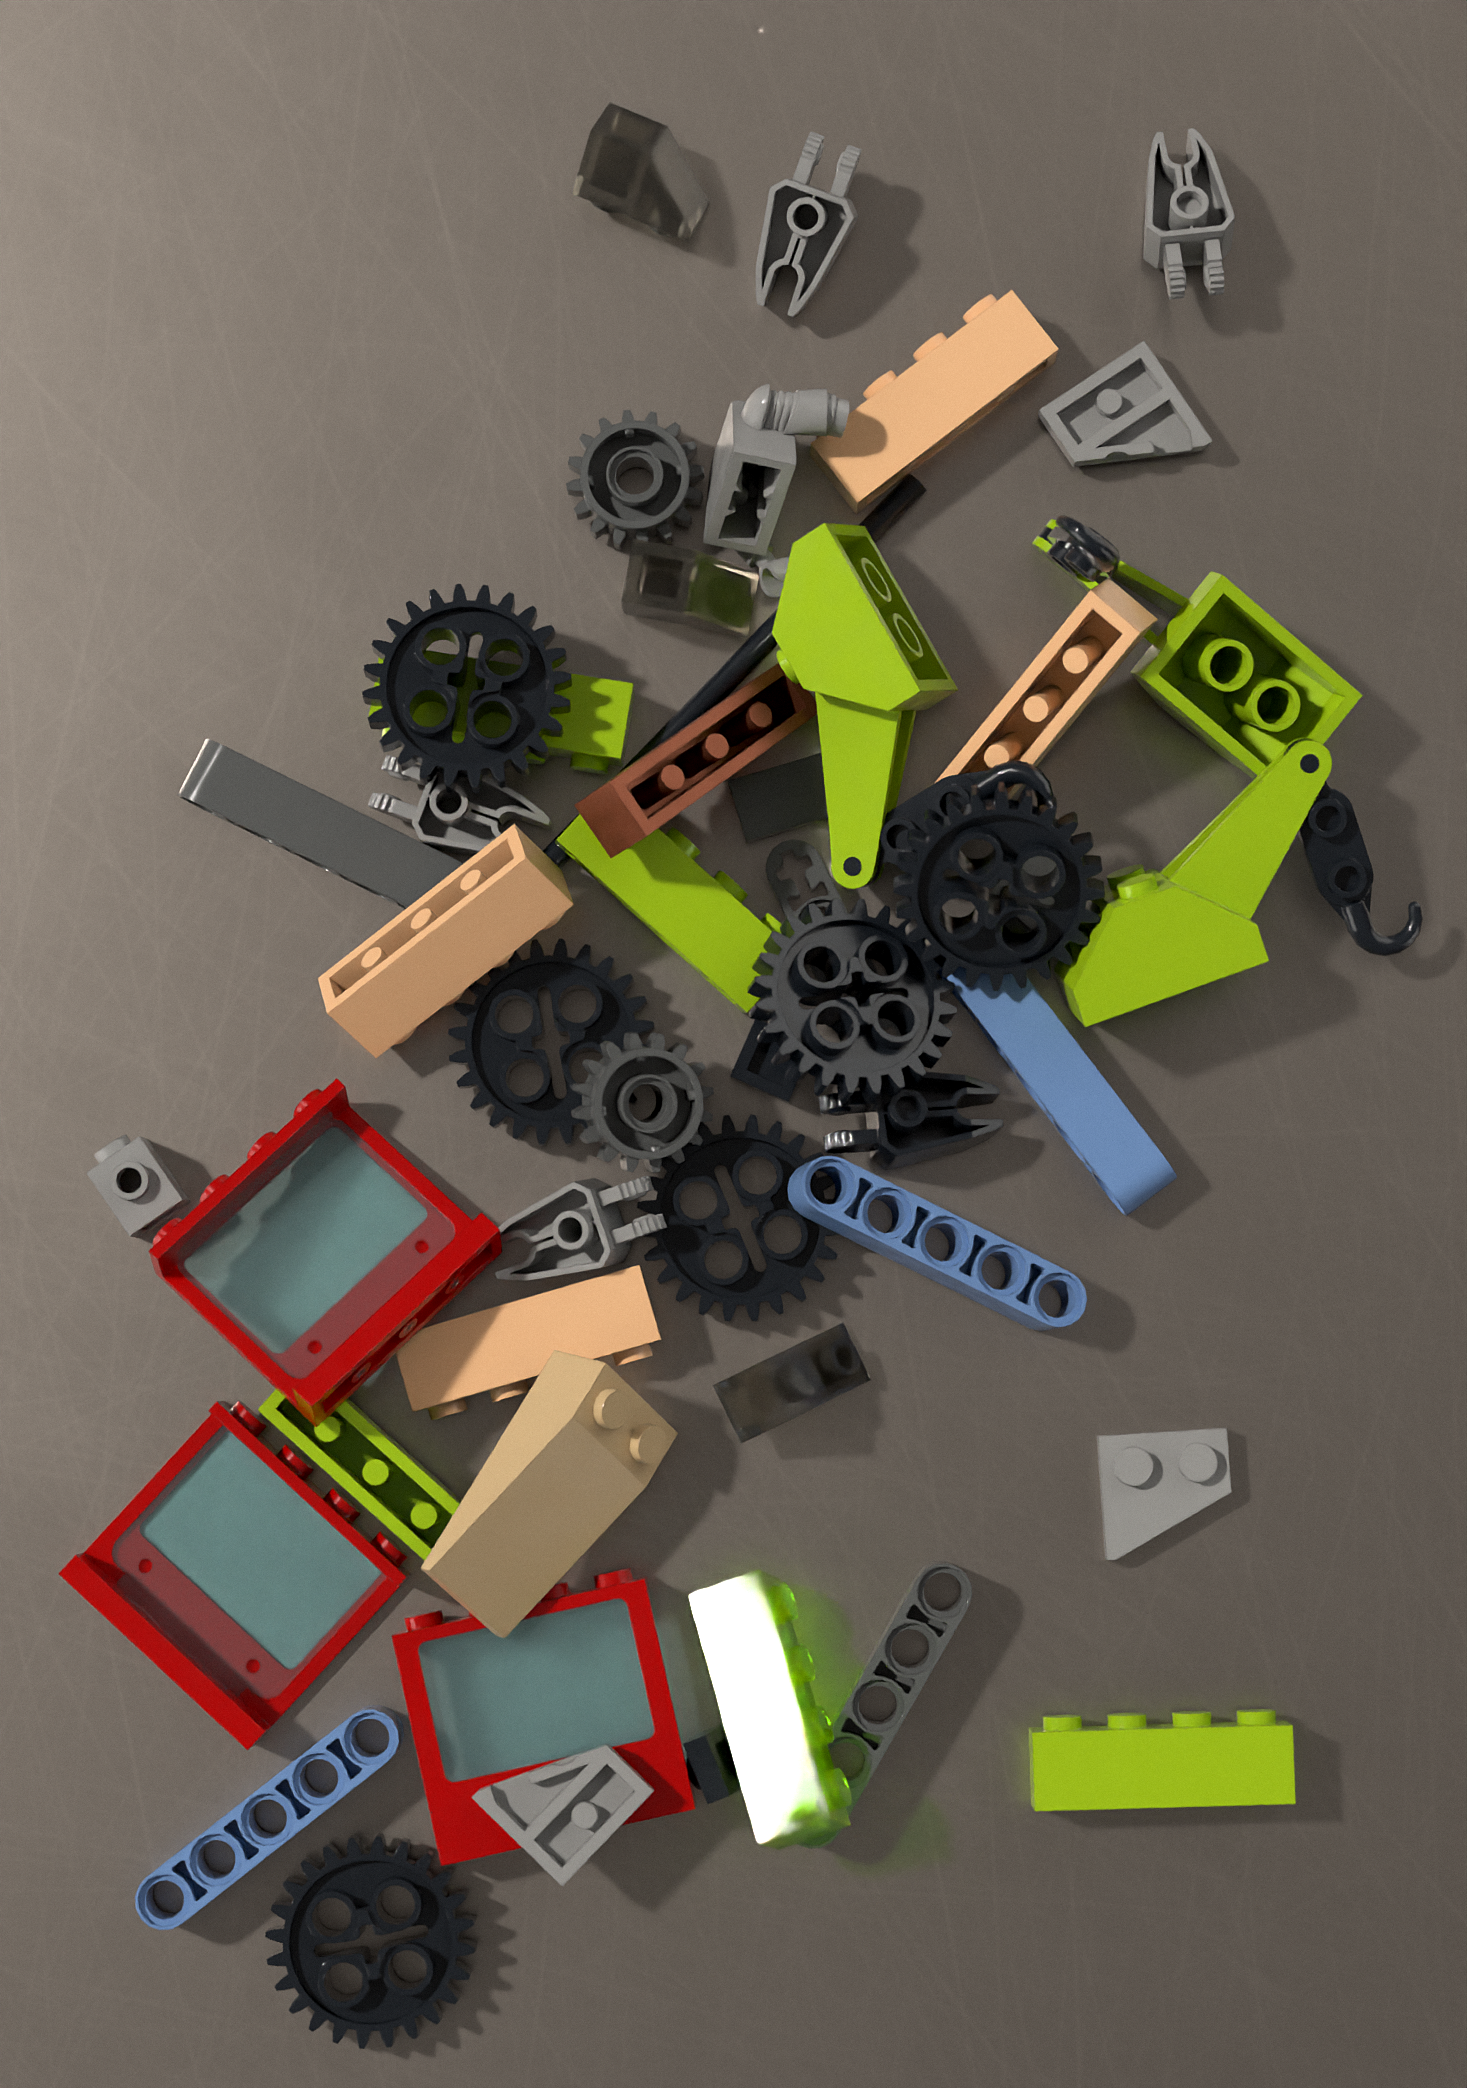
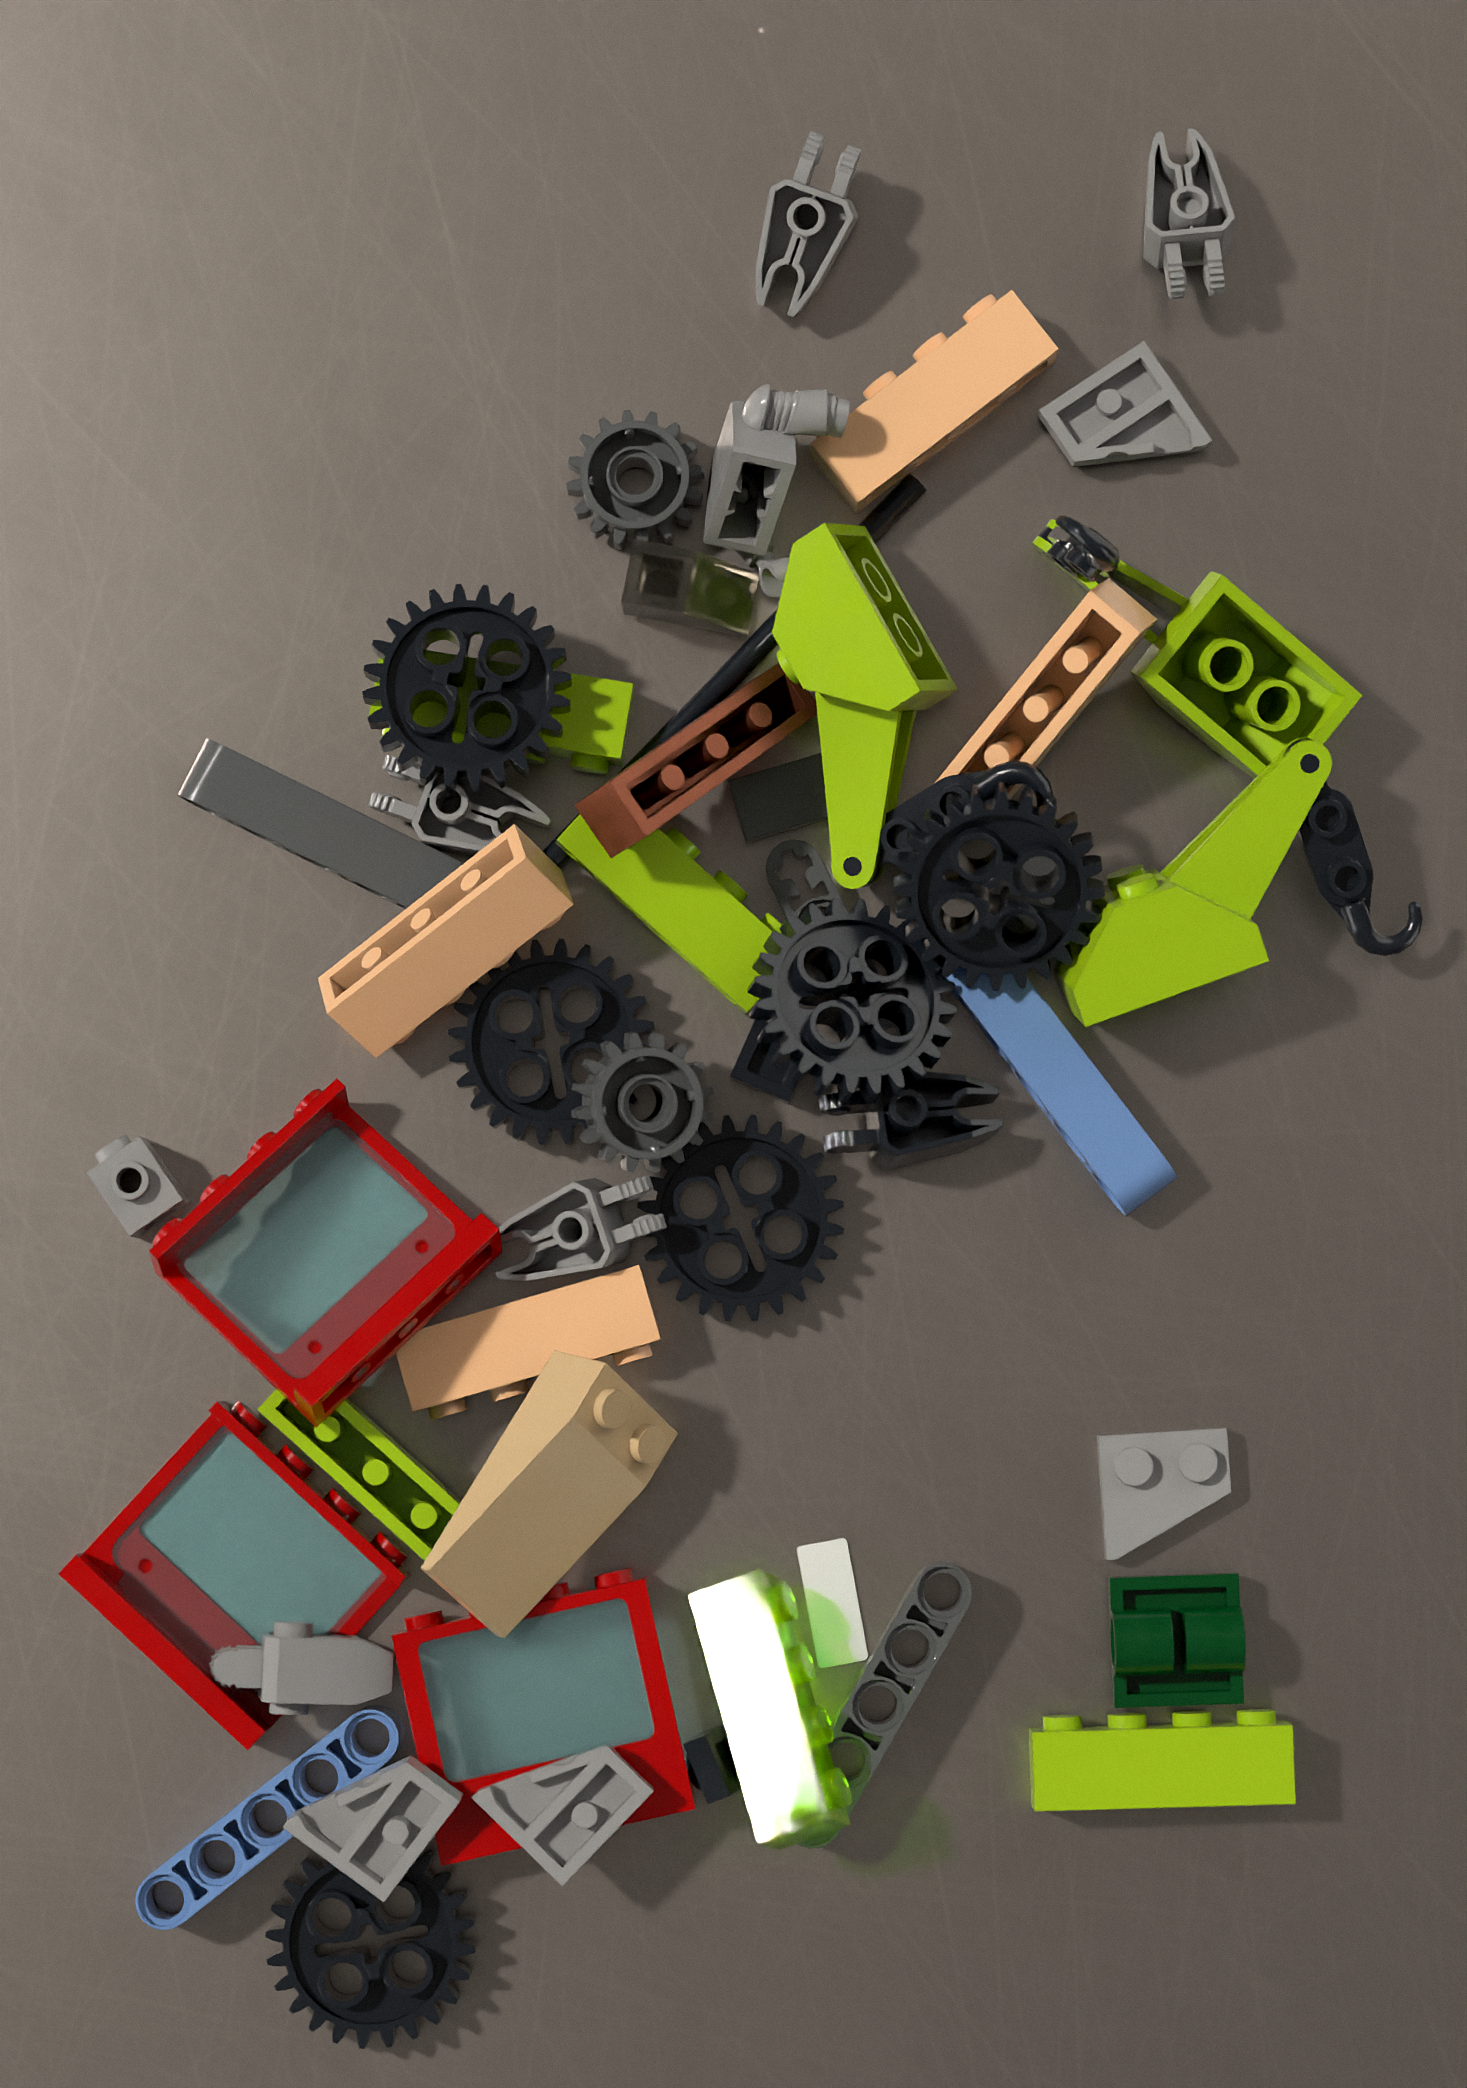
clear smoke slope [572,103,710,241] -> none
clear smoke slope [713,1323,871,1443] -> none
medium blue beam [787,1155,1087,1331] -> none
none -> light grey hinge [209,1621,394,1715]
none -> light grey wing [282,1755,463,1902]
none -> white sticker [797,1538,868,1668]
none -> dark green plate [1108,1572,1246,1708]

